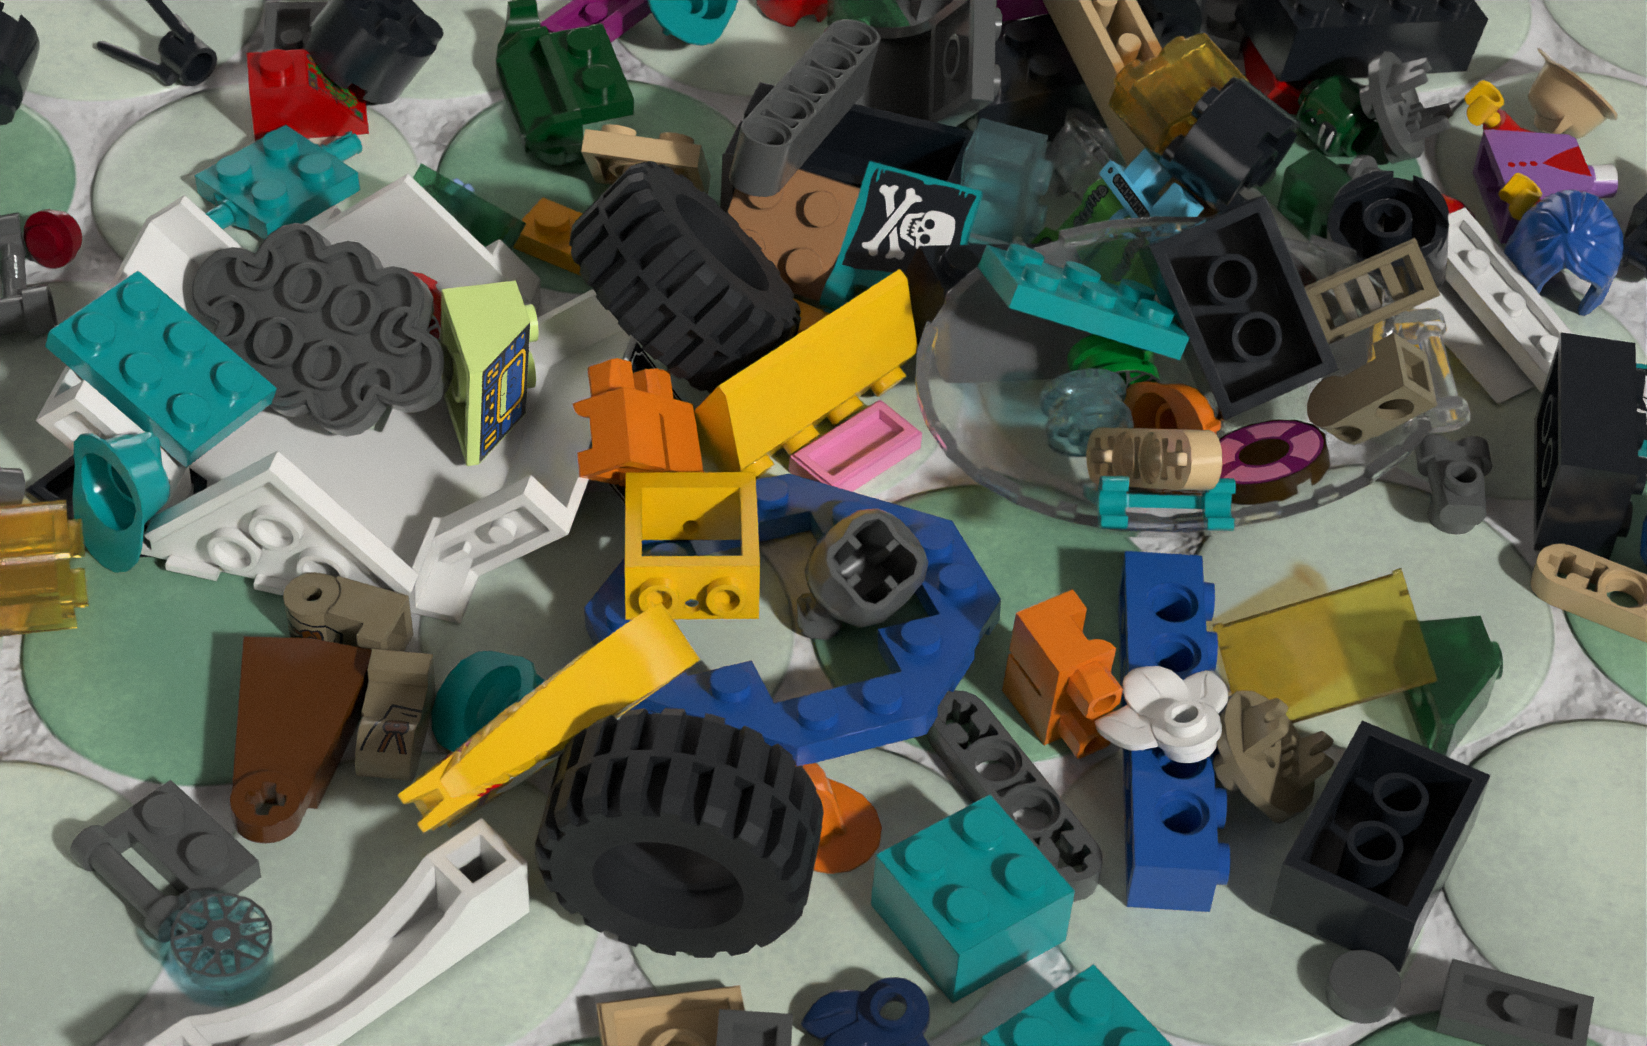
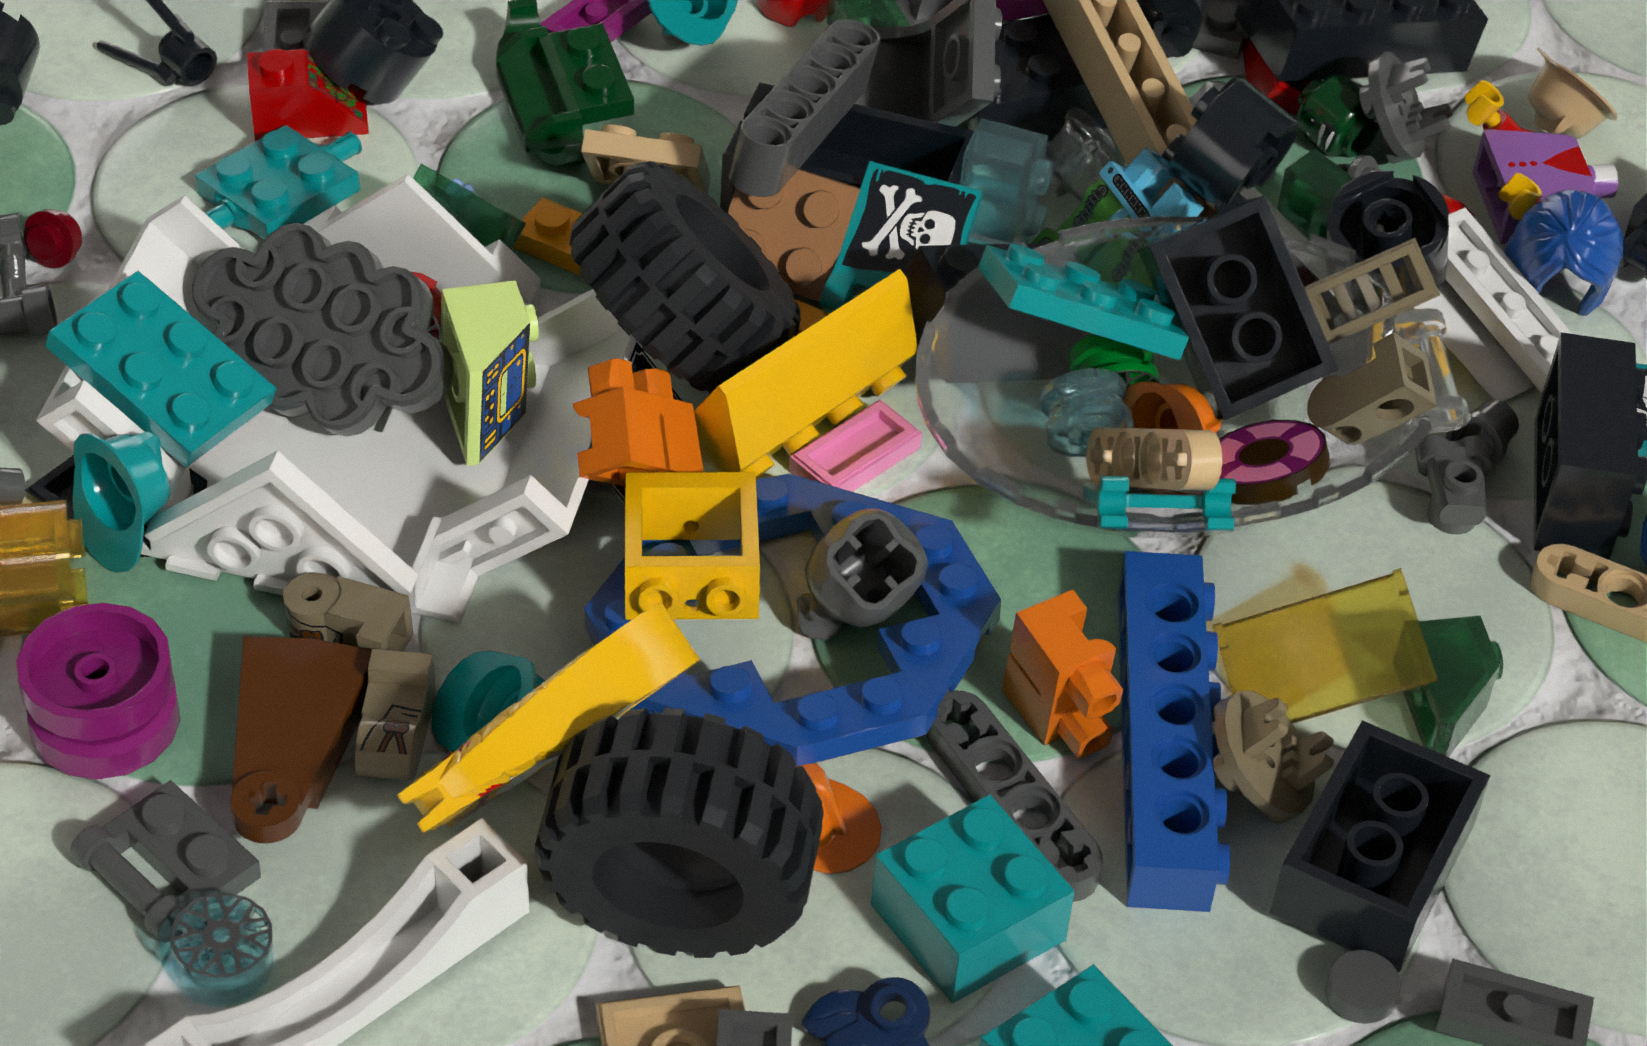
white plate [1095,666,1228,763] -> none
clear yellow brick [1108,33,1250,153] -> none
none -> magenta wheel [16,602,181,780]
none -> dark grey piece [1446,400,1519,468]

